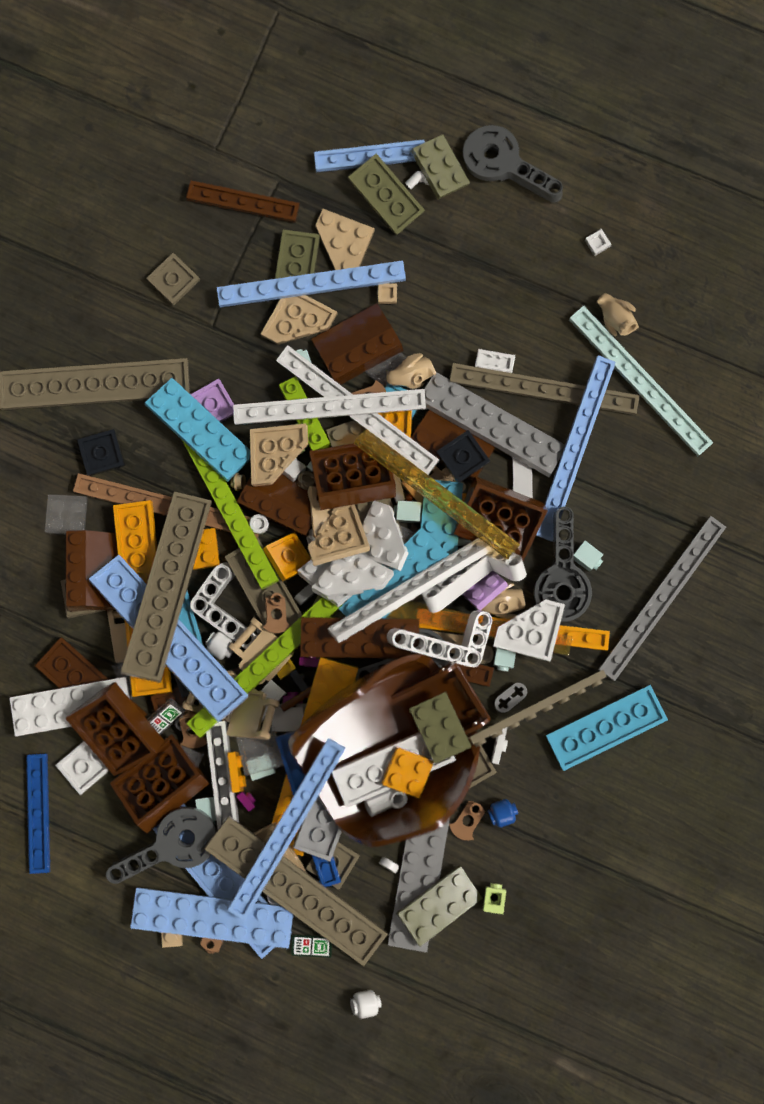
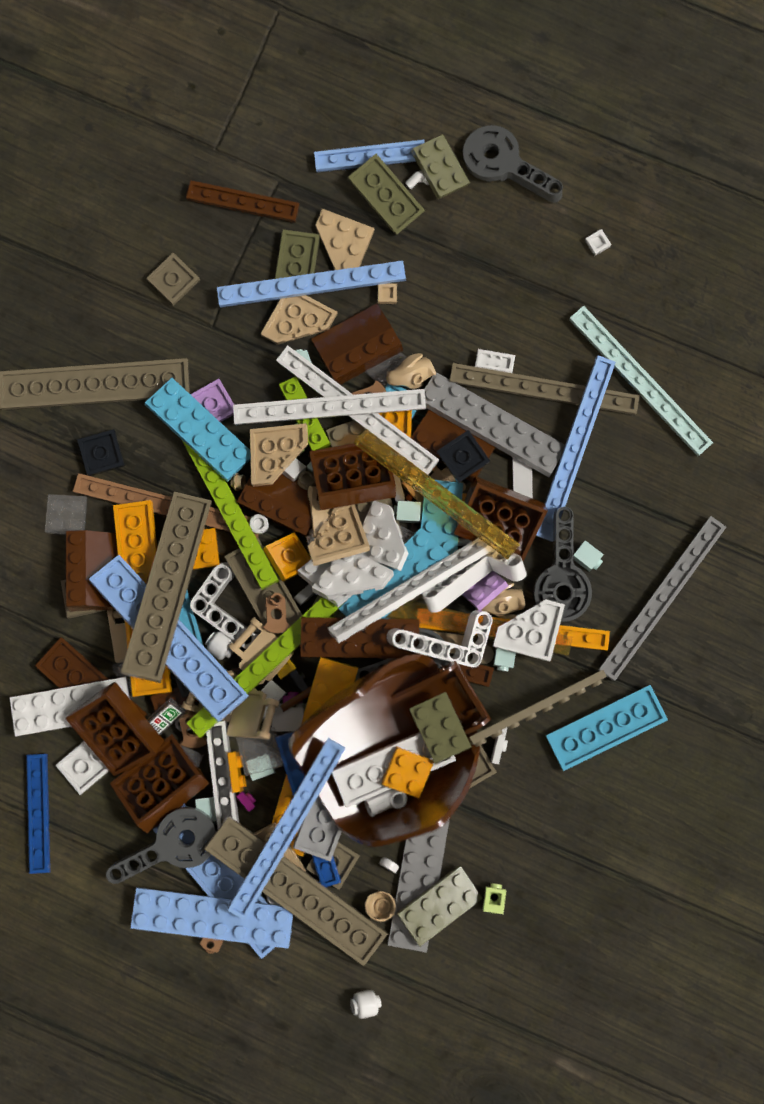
tan plate [161,932,183,948] -> none
tile [292,935,332,958] -> none
magenta plate [299,657,320,668] -> none
medium nougat piece [449,801,485,841] -> none
blue head [488,799,518,828] -> none
light grey beam [494,683,527,713] -> none
tan animal [597,293,639,336] -> none
none -> tan hair [365,891,396,922]

